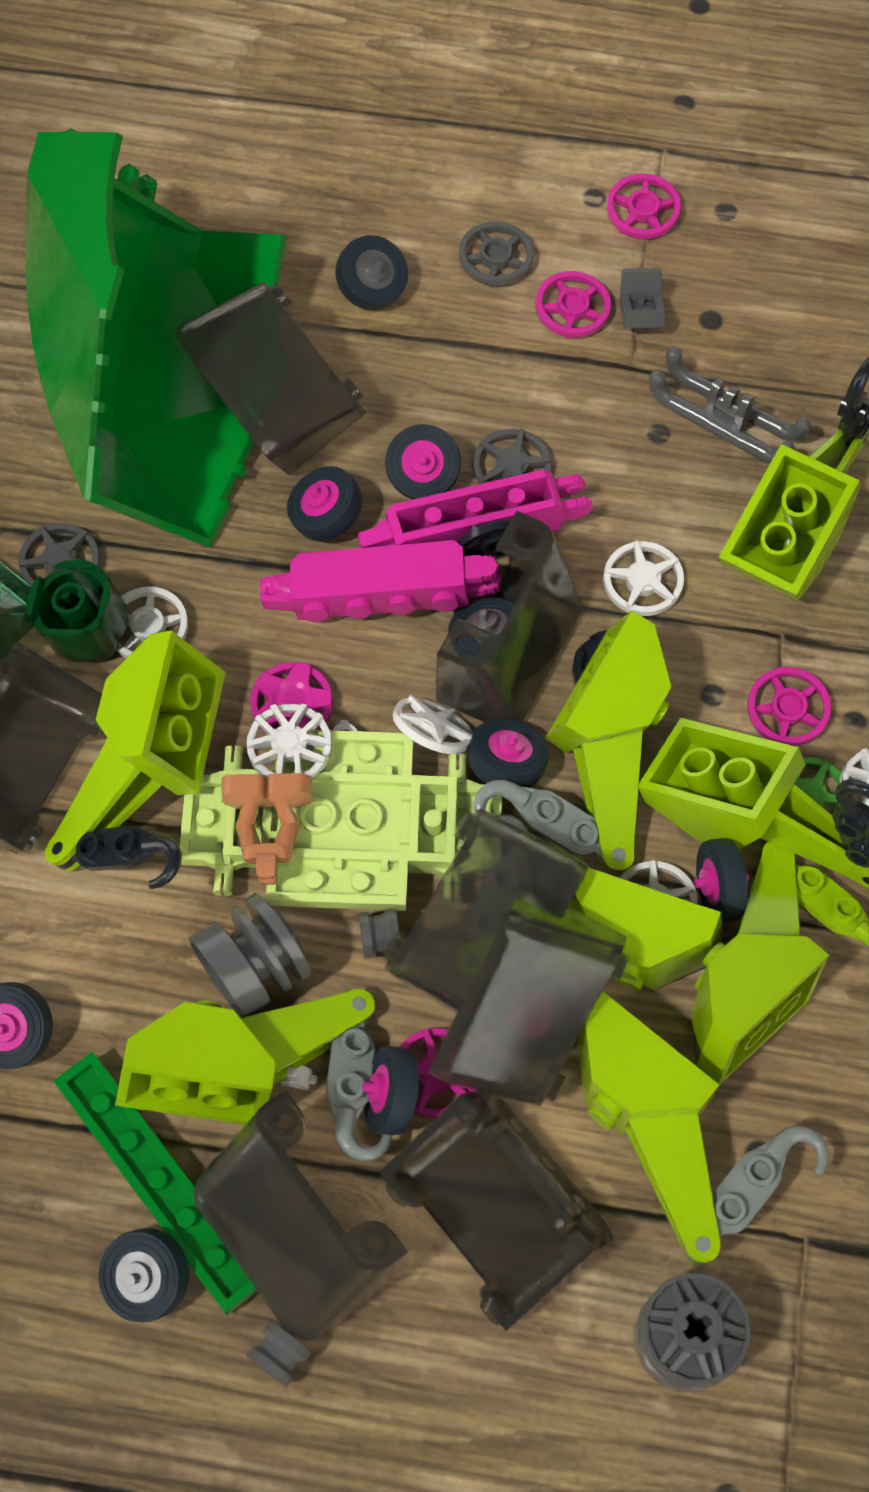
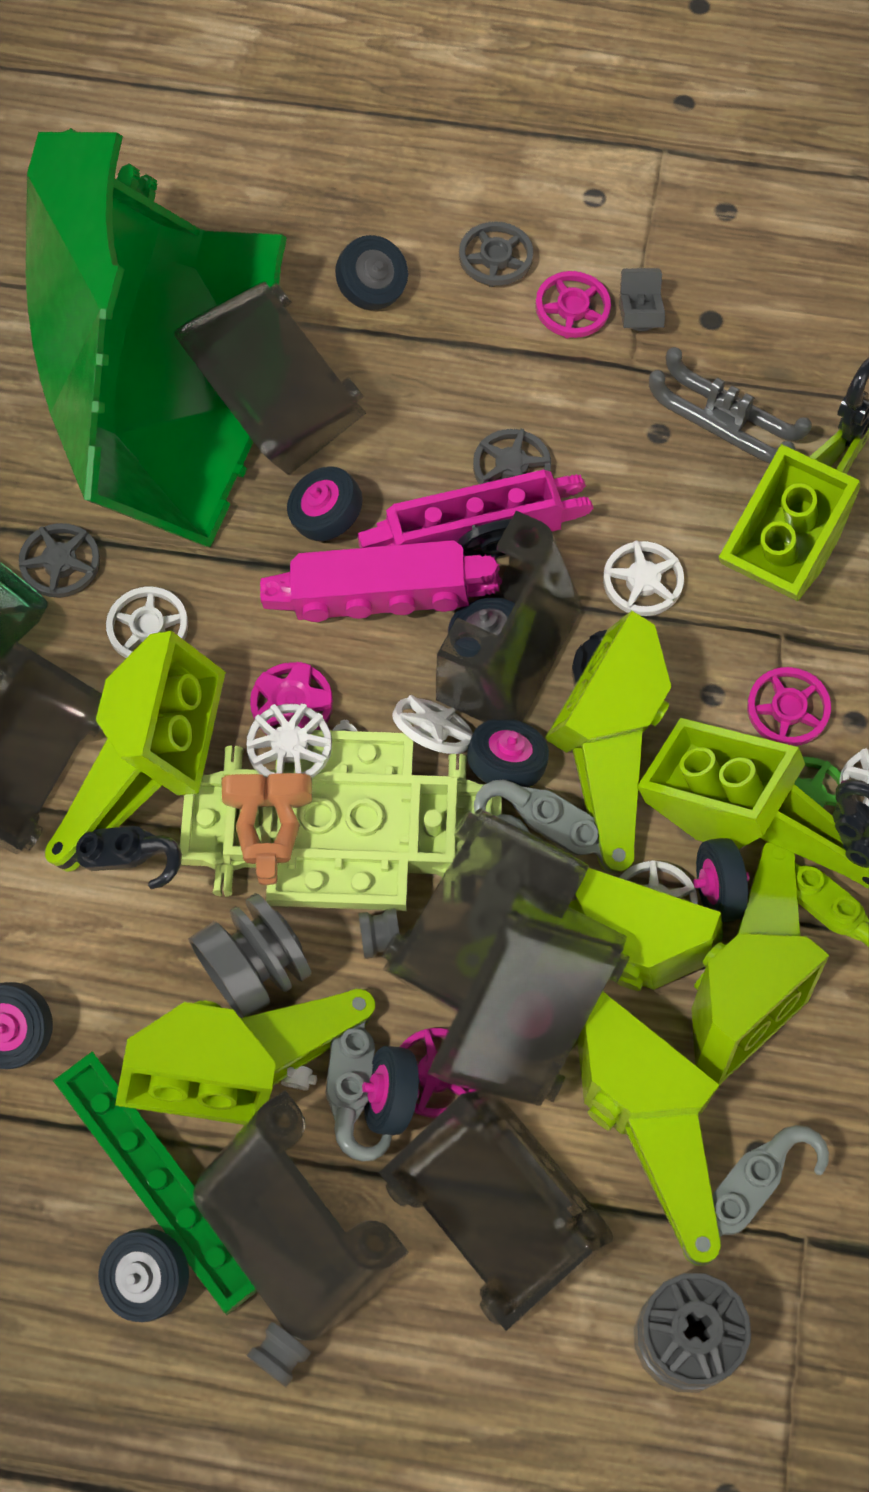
dark green brick [26,559,128,662] -> none
black wheel [385,424,461,499] -> none
dark pink wheel [607,173,681,239] -> none

